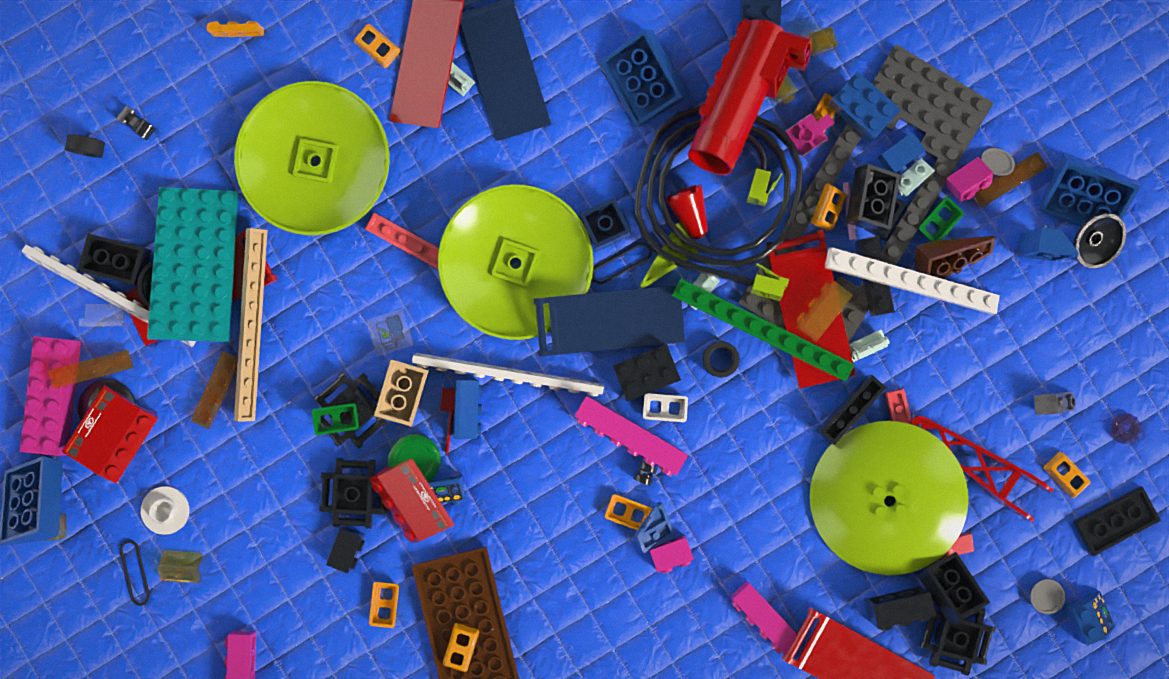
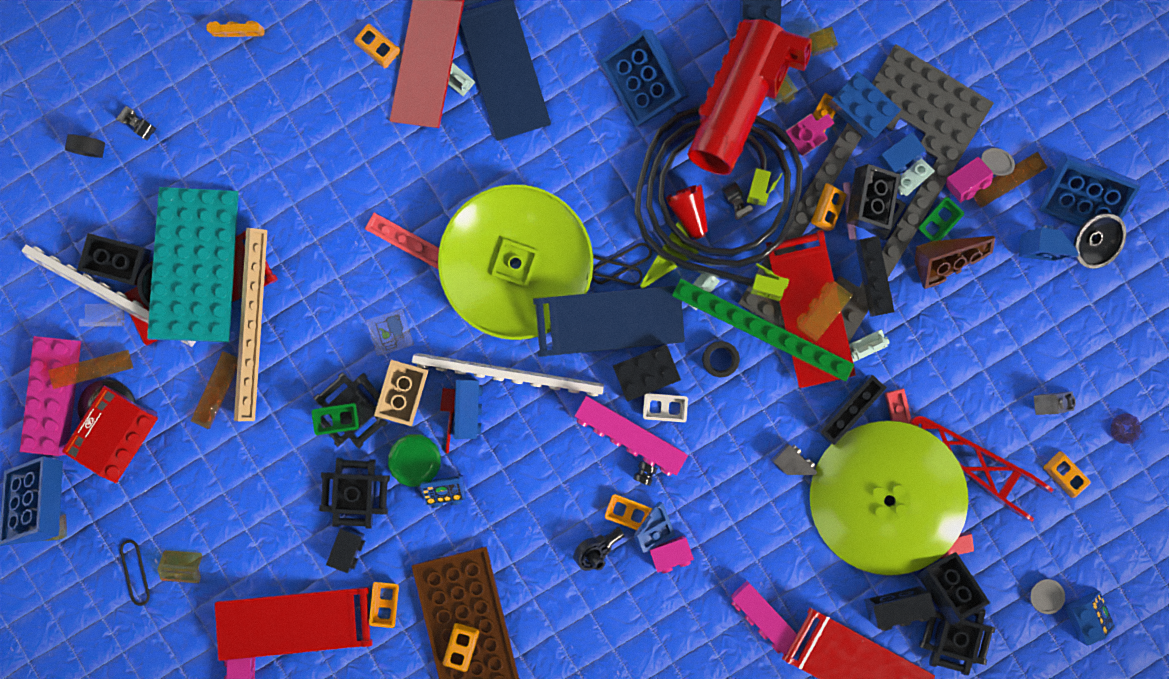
white piece [141,486,189,535] -> none
lime dish [234,81,390,235] -> none
red piece [370,459,455,543] -> none
dark blue brick [579,198,631,253] -> none
white plate [825,248,1000,315] -> none
black tile [1073,486,1161,556] -> none
none -> red flag [215,587,373,661]
none -> black pin [573,527,625,571]
none -> black piece [592,256,643,286]
none -> leg [721,182,753,220]
none -> flat silver slope [771,444,817,475]

